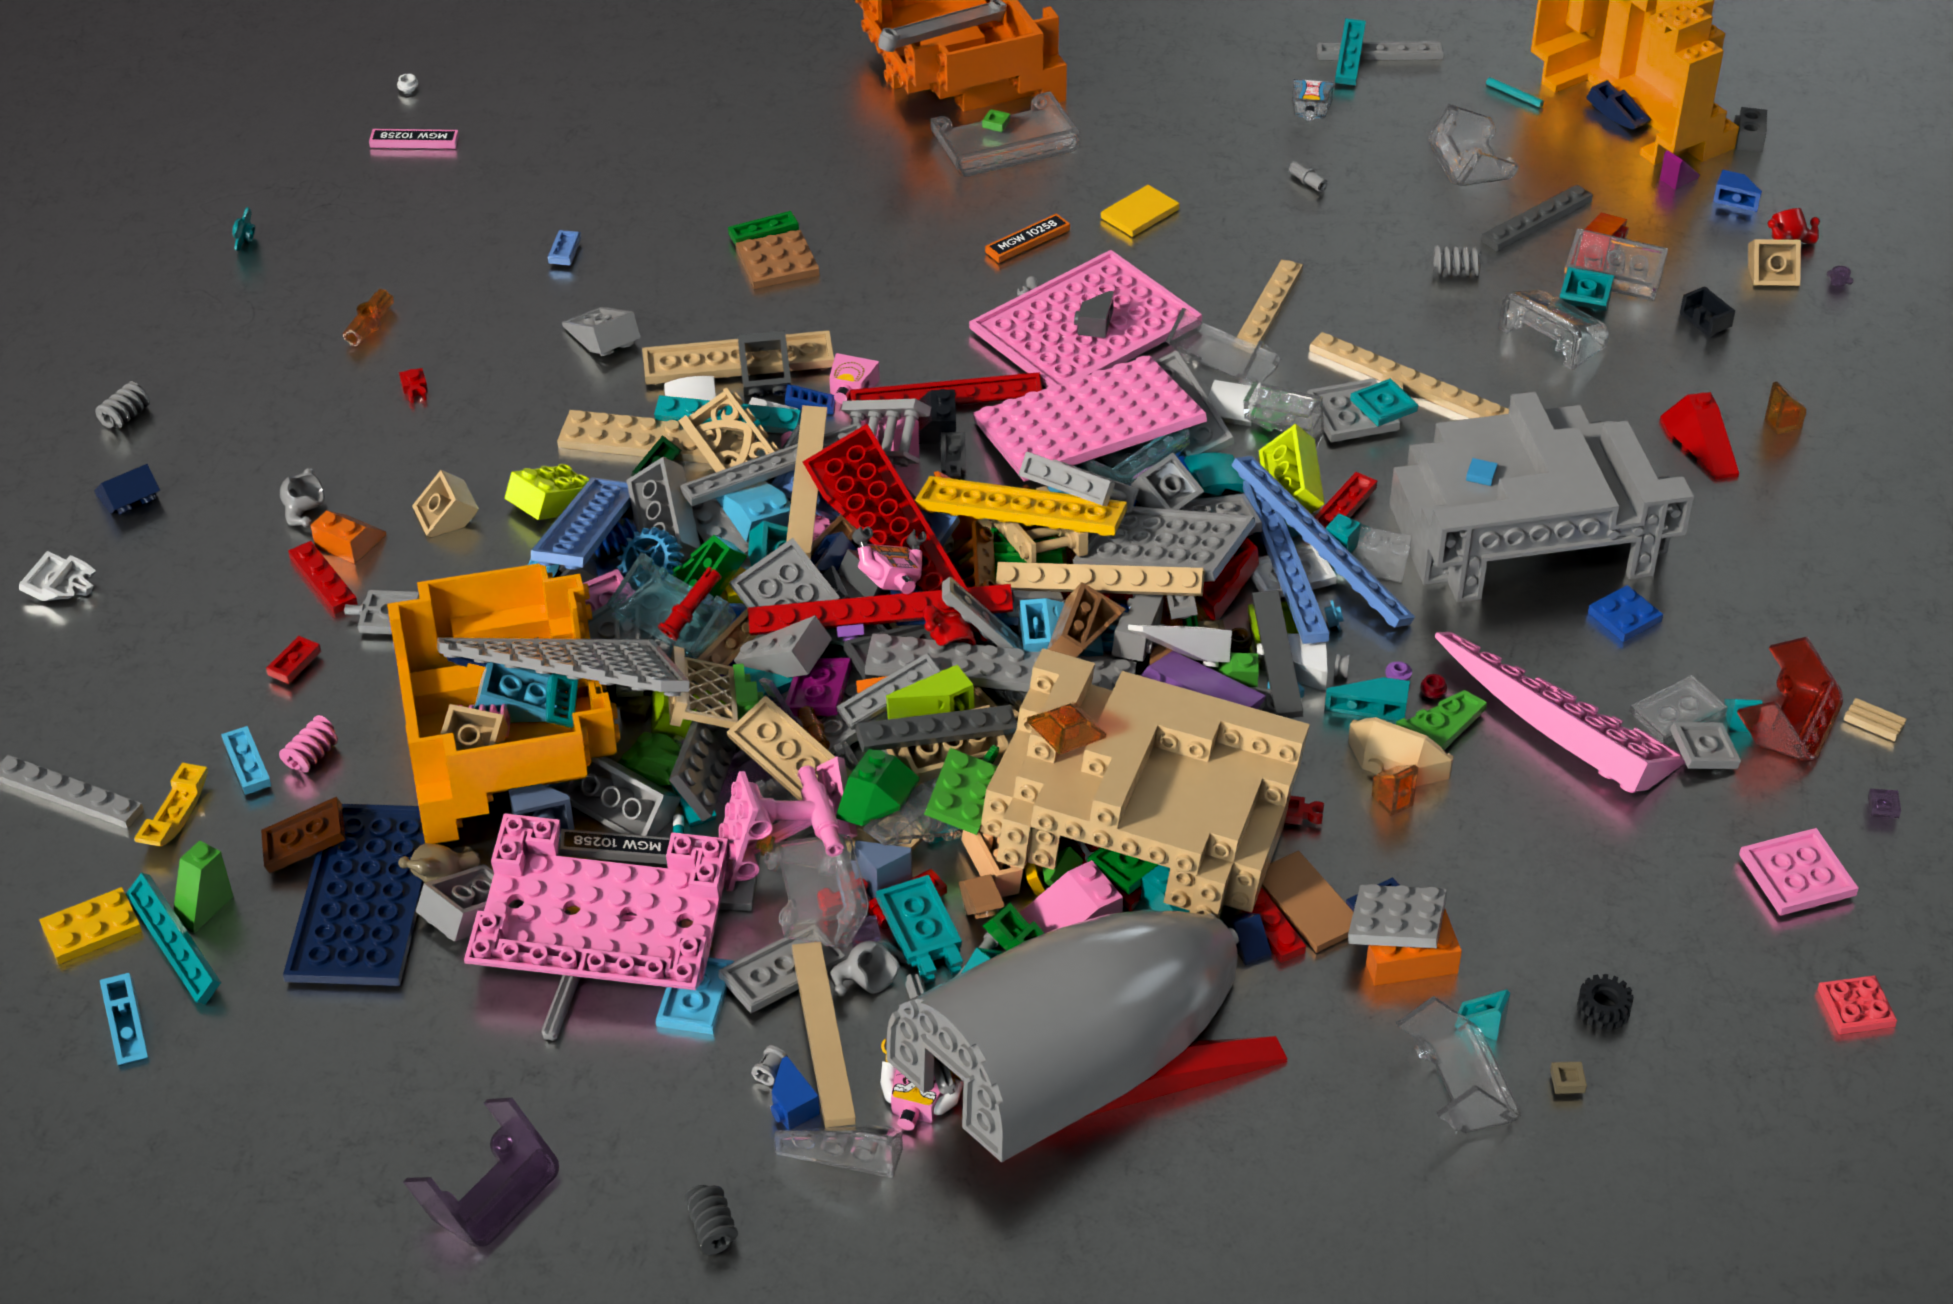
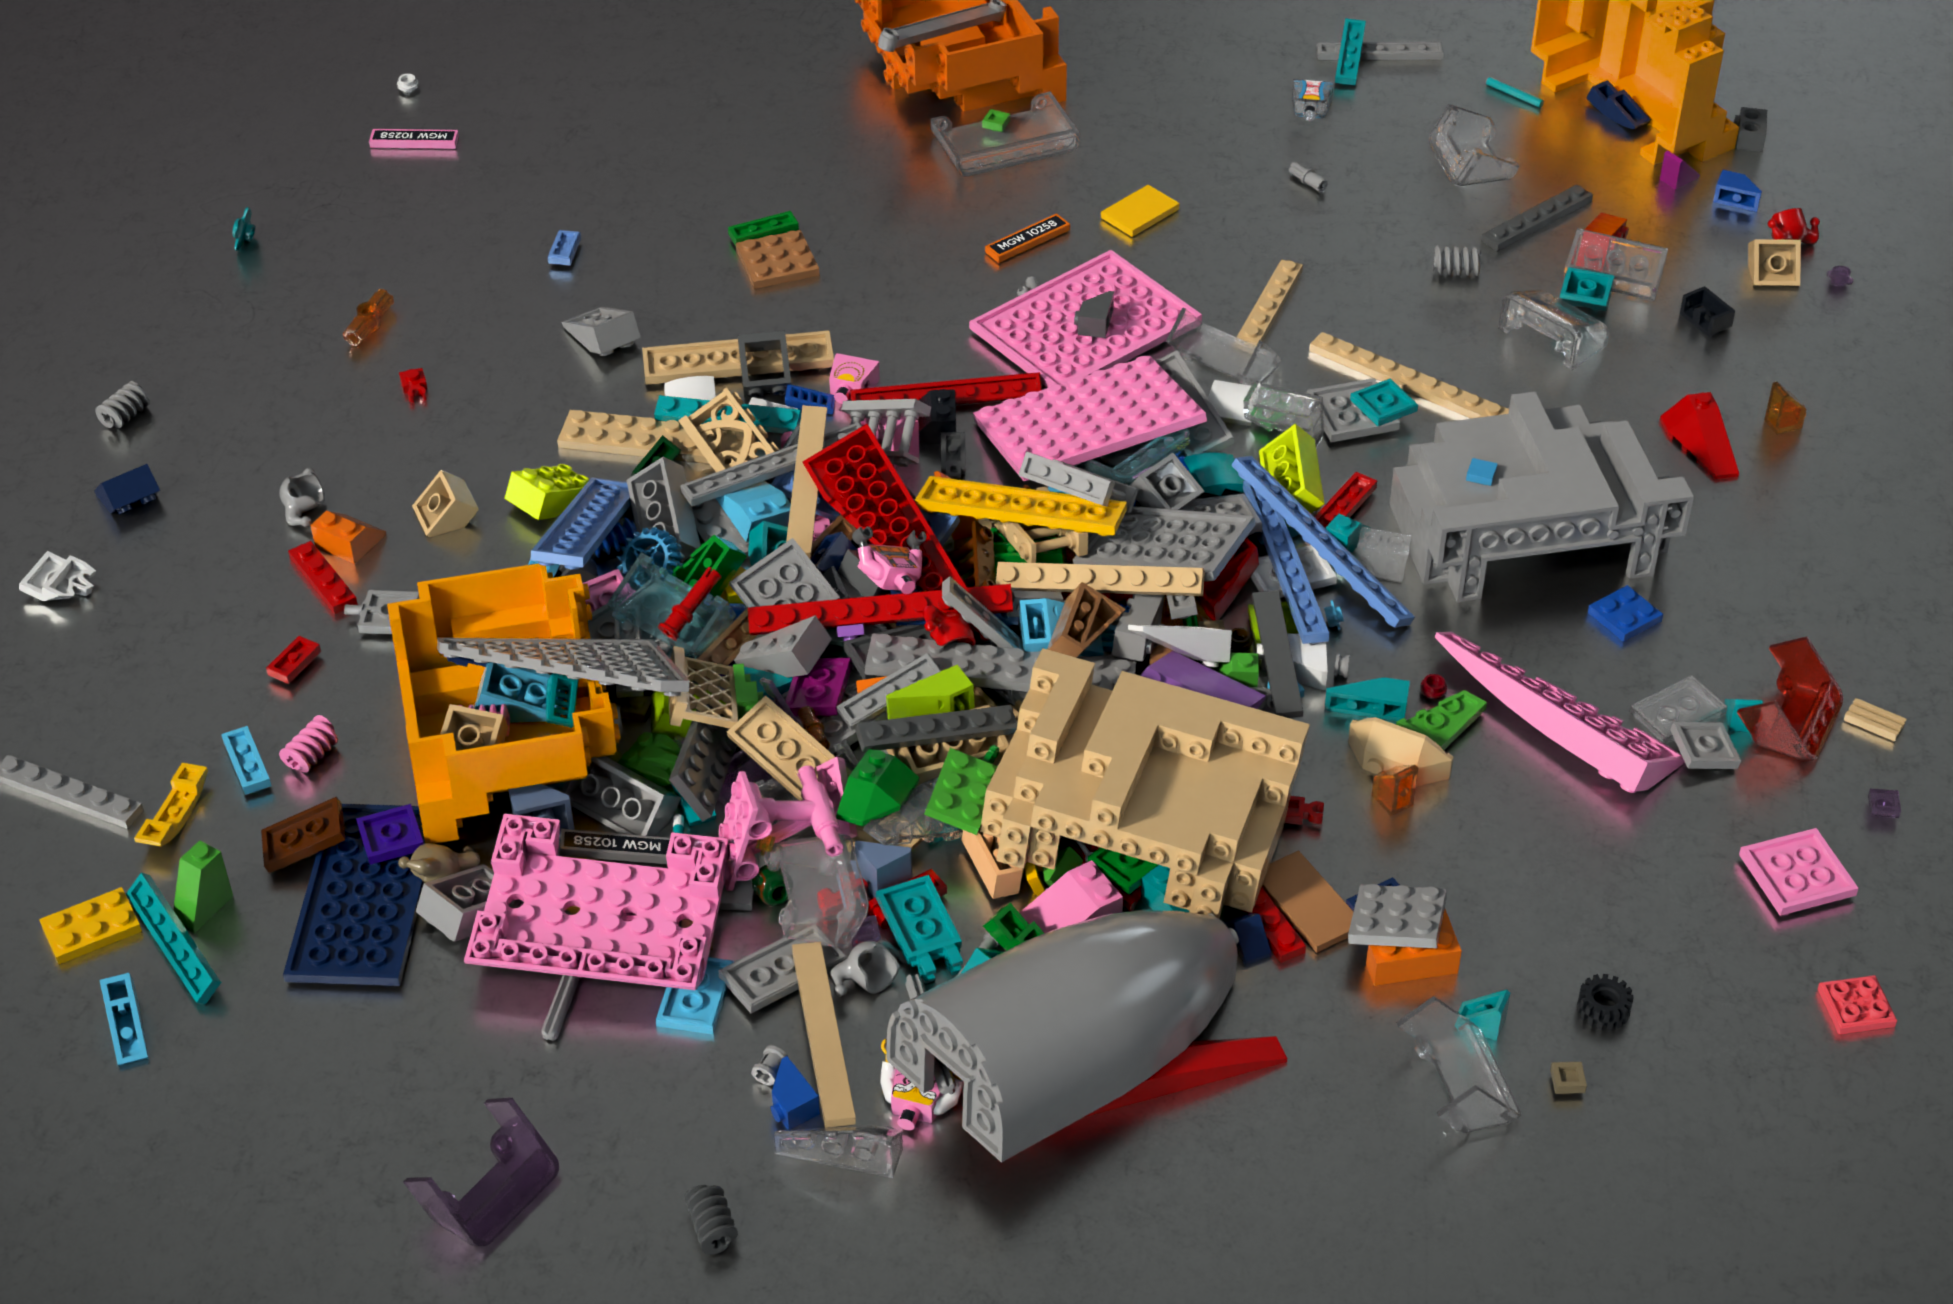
medium nougat slope [959,874,1004,919] -> none
clear orange slope [1027,701,1107,755] -> none
medium lavender plate [1385,661,1412,681] -> none
none -> dark purple plate [356,804,424,865]
none -> dark green head [752,864,793,906]

